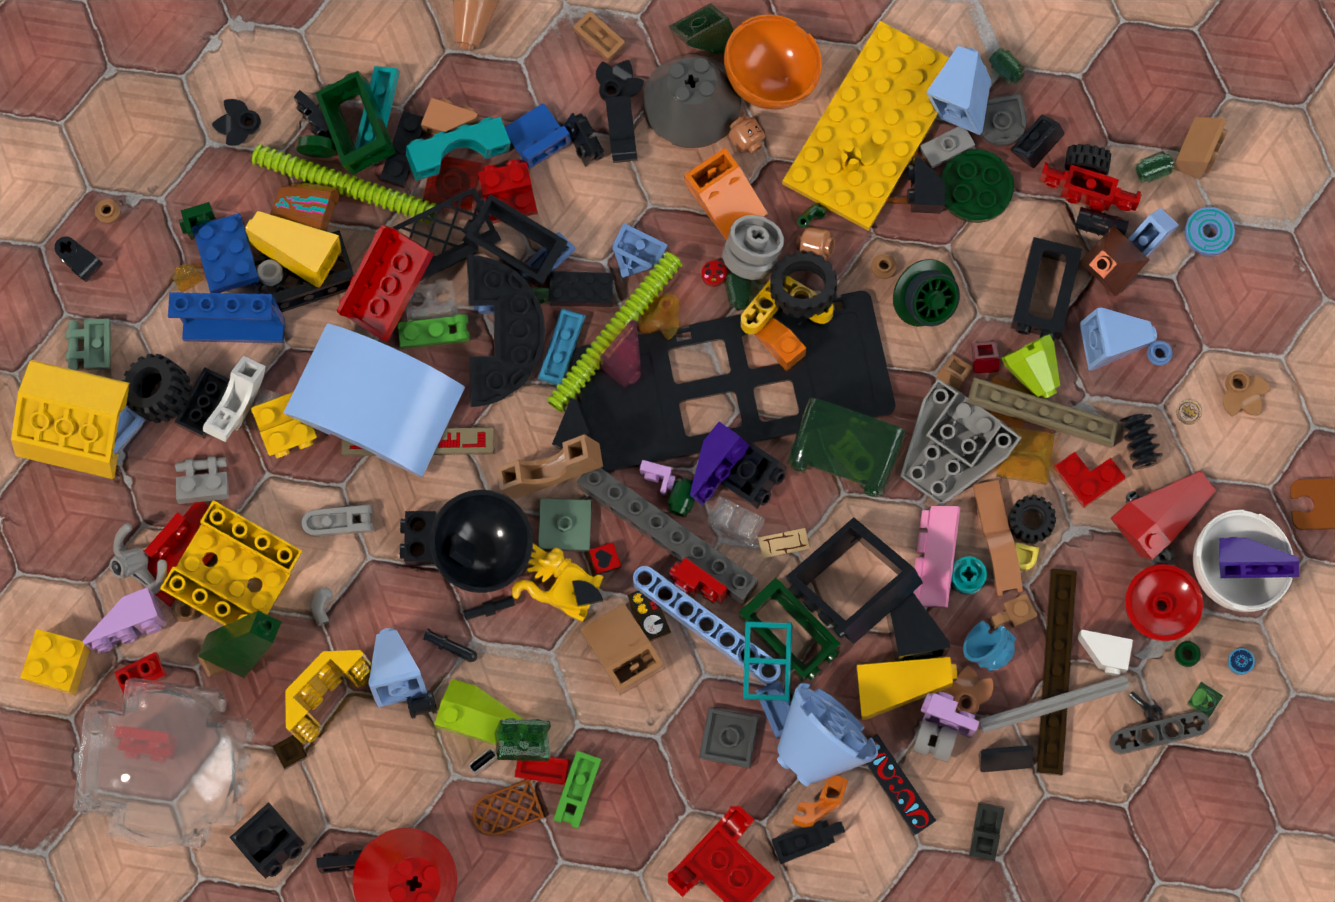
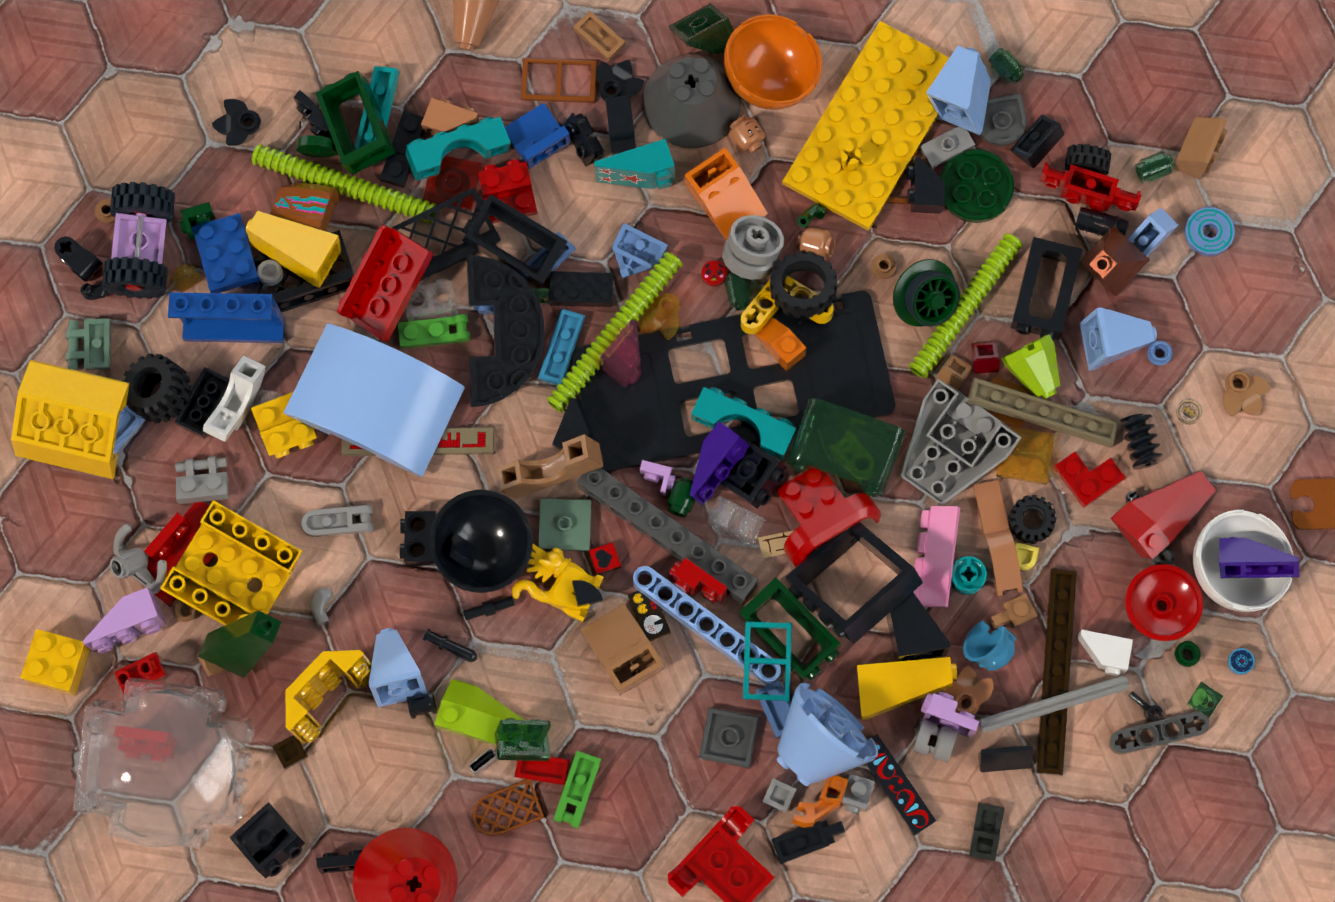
none -> black arm [80,279,108,301]
none -> black plate [102,182,175,299]
none -> dark orange window [521,58,598,103]
none -> teal slope [594,139,675,189]
none -> teal arch [691,387,796,461]
none -> light grey plate [762,778,797,814]
none -> red piece [776,464,881,567]
none -> light grey bracket [841,774,875,815]
none -> lime piece [909,233,1023,378]

